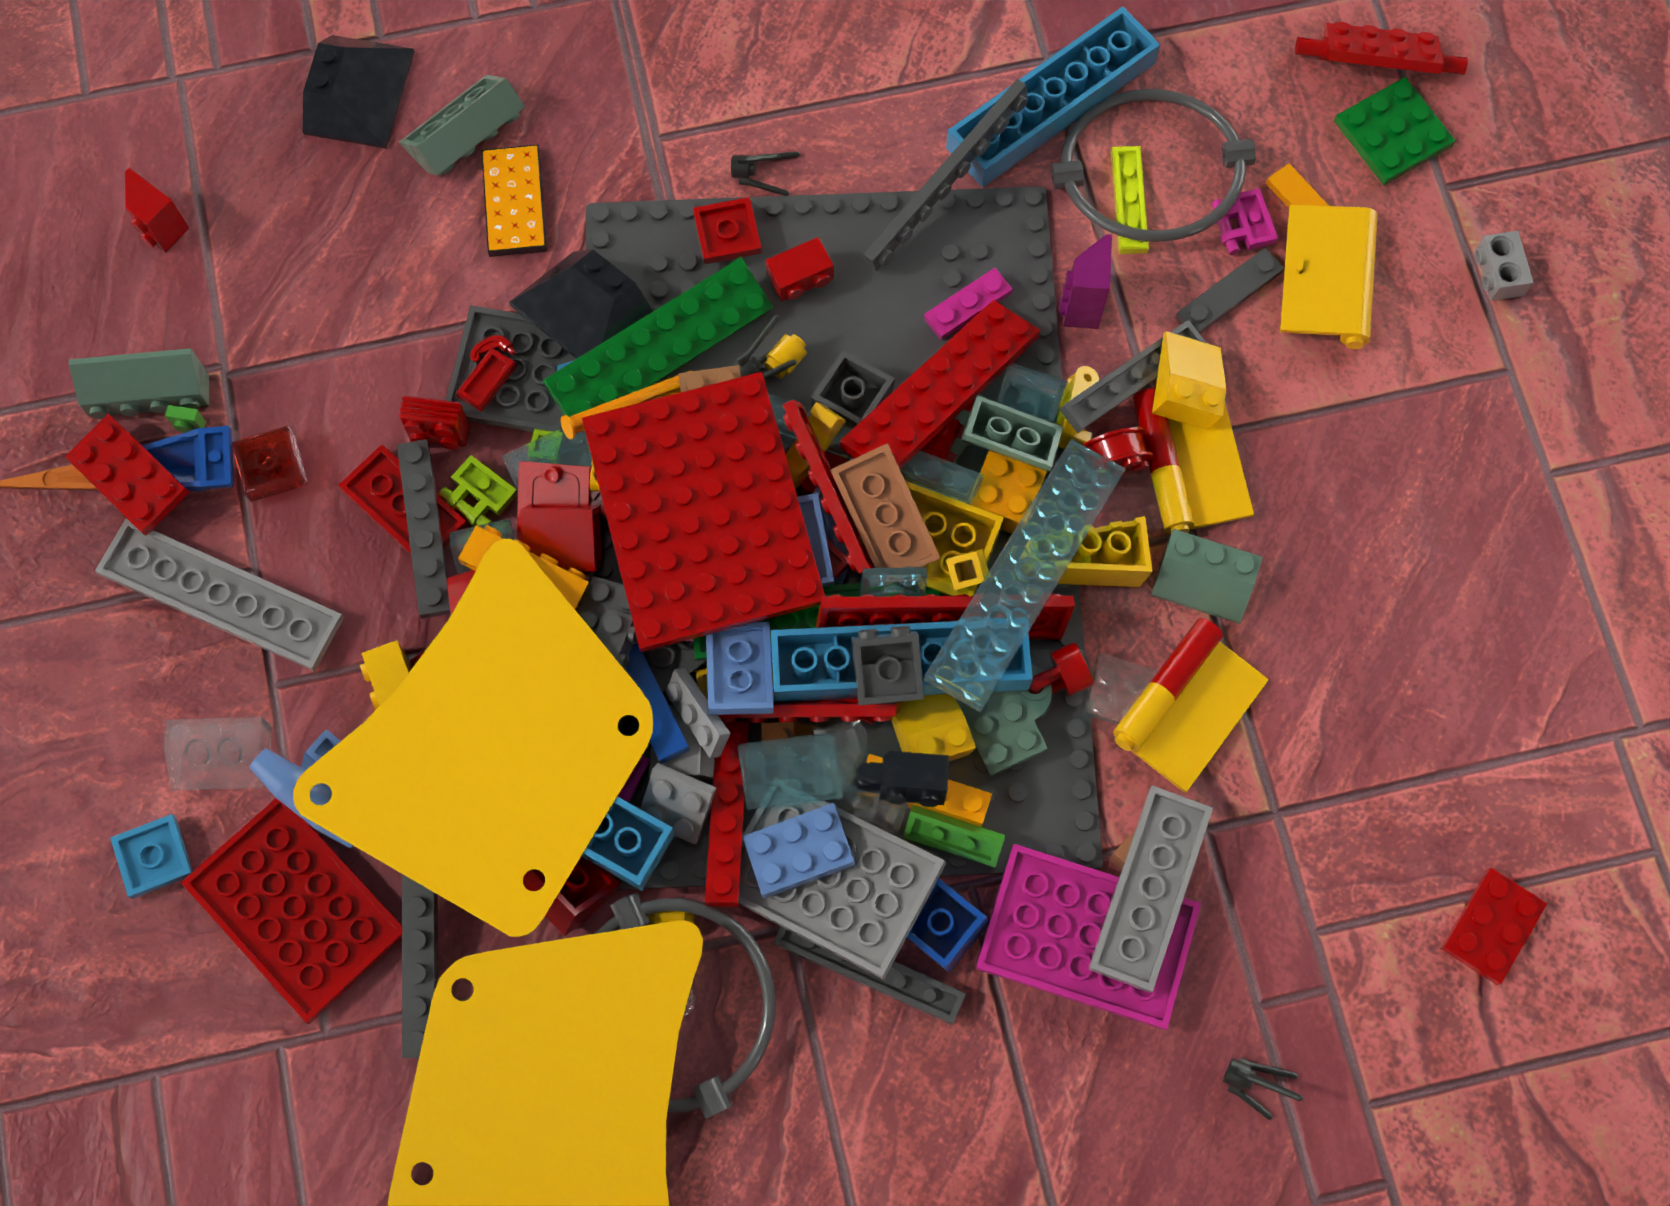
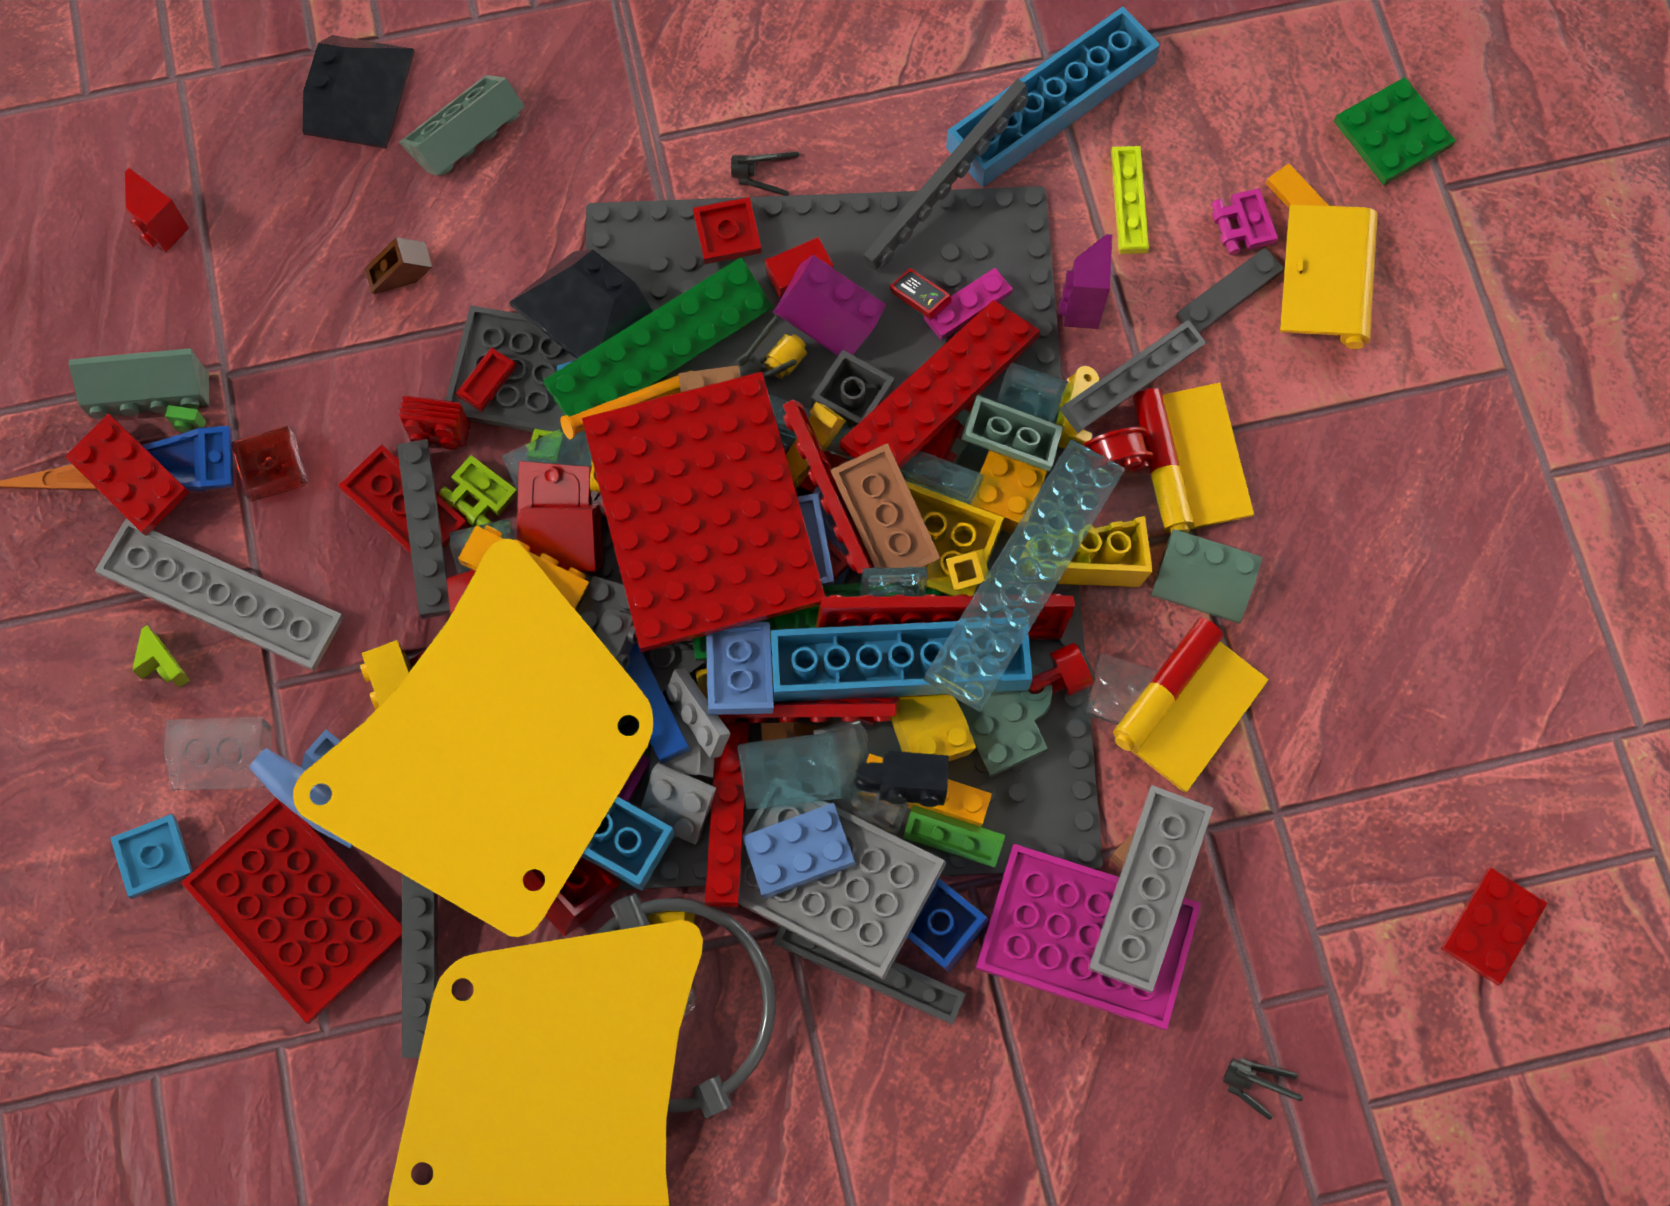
red piece [470,335,516,362] -> none
light orange tile [481,144,547,257] -> none
dark grey plate [852,626,924,706] -> none
dark grey piece [1051,89,1256,242] -> none
yellow slope [1152,331,1226,429] -> none
red plate [1295,22,1468,75] -> none
light grey brick [1474,231,1534,301] -> none
none -> lime slope [133,625,190,688]
none -> reddish brown slope [364,237,432,294]
none -> magenta slope [773,255,886,356]
none -> tile [889,268,952,320]

